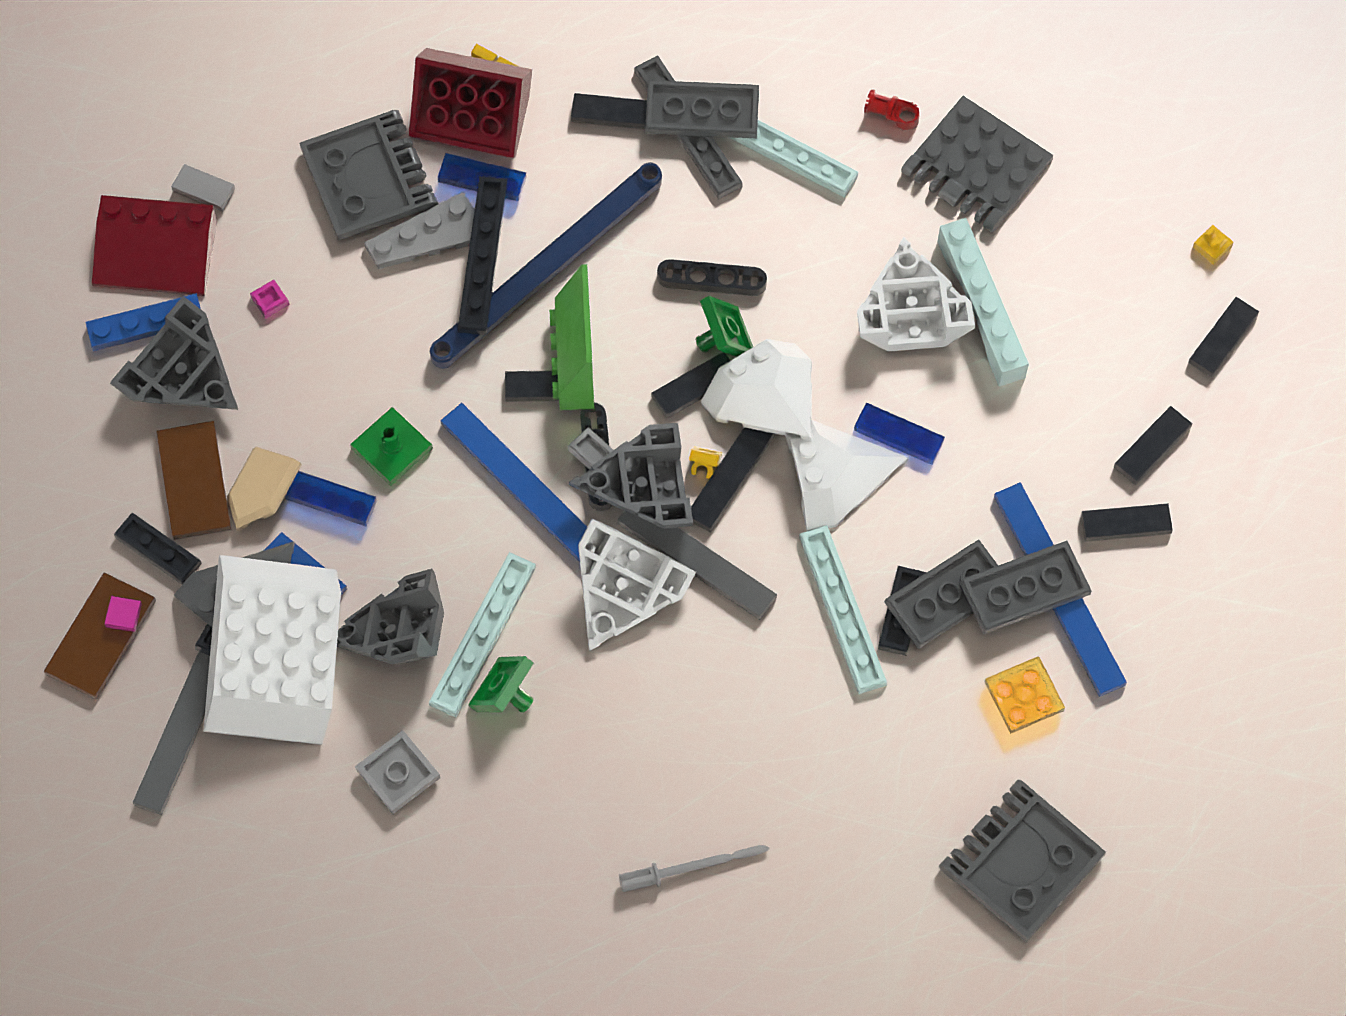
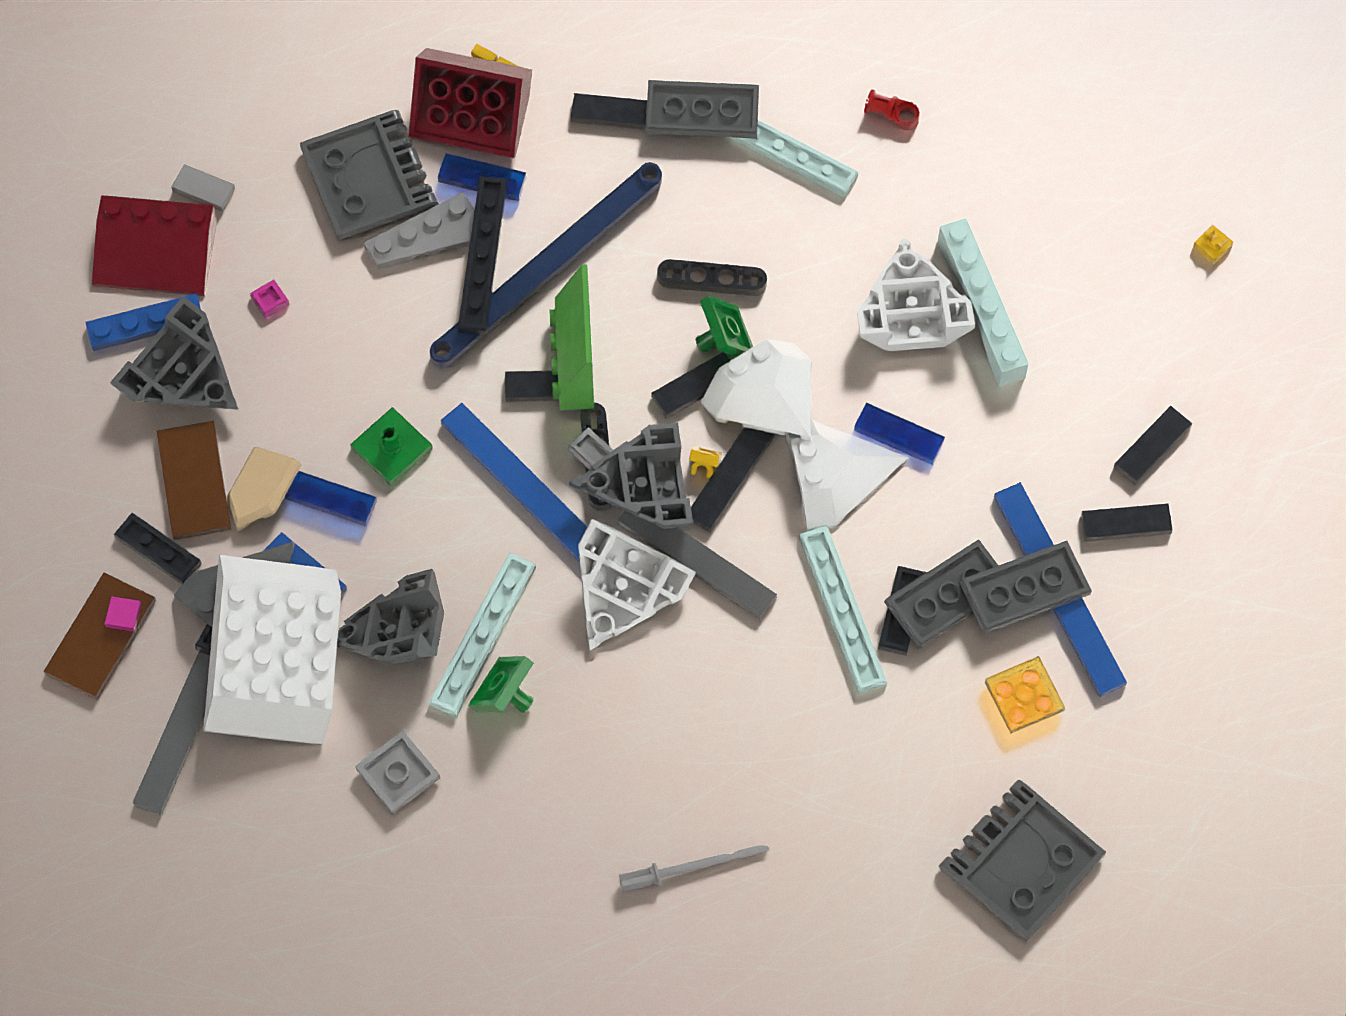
dark grey tile [634,55,743,200] -> none
dark grey hinge [901,95,1054,233] -> none
black tile [1188,296,1260,378] -> none

